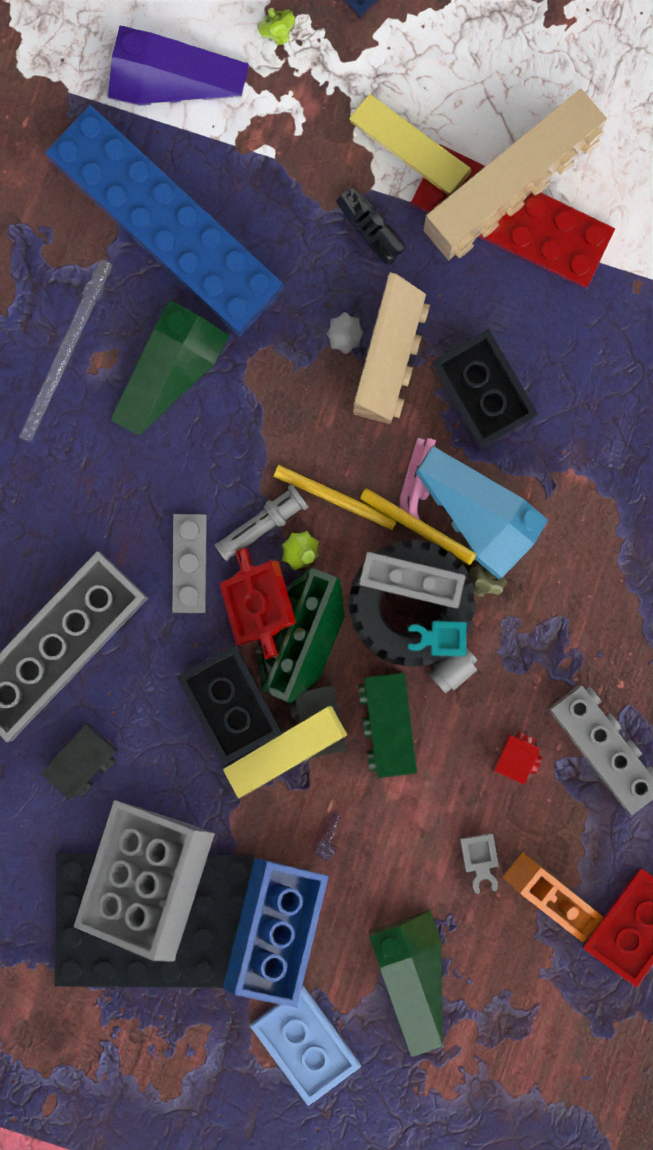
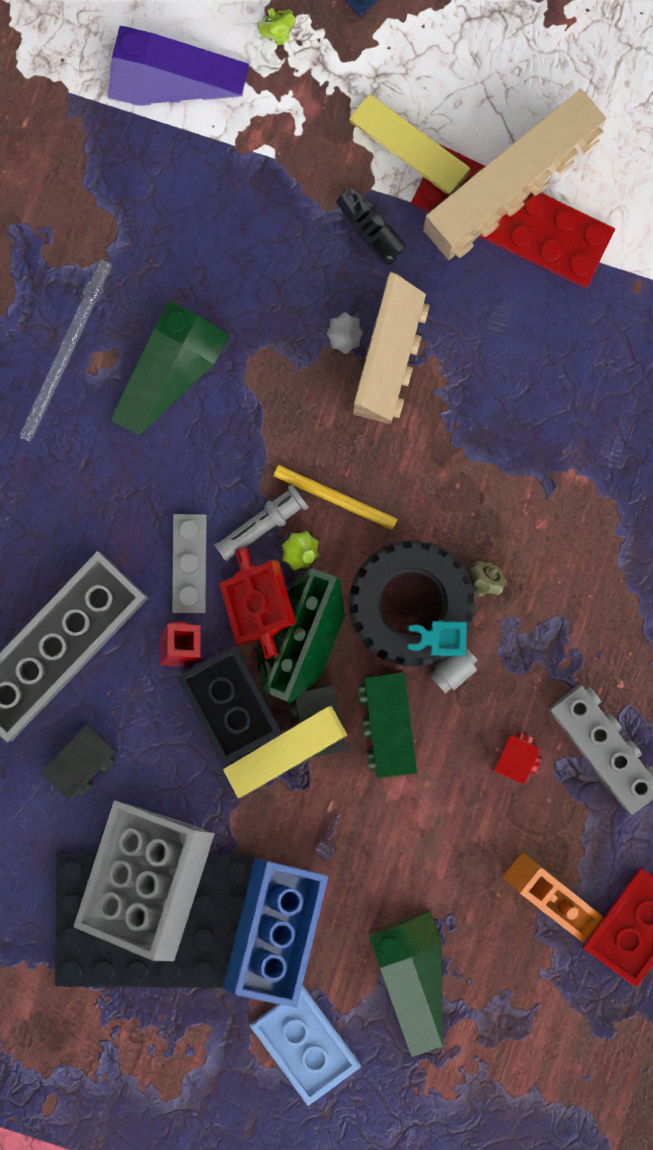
blue brick [45,105,284,337] -> none
light grey plate [359,552,466,609] -> none
yellow bar [360,488,476,565] -> none
bright pink piece [400,438,436,520] -> none
dark azure wedge [415,446,548,579] -> none
black brick [430,329,539,452] -> none
light grey plate [460,833,499,894] -> none
none -> red brick [160,622,200,667]

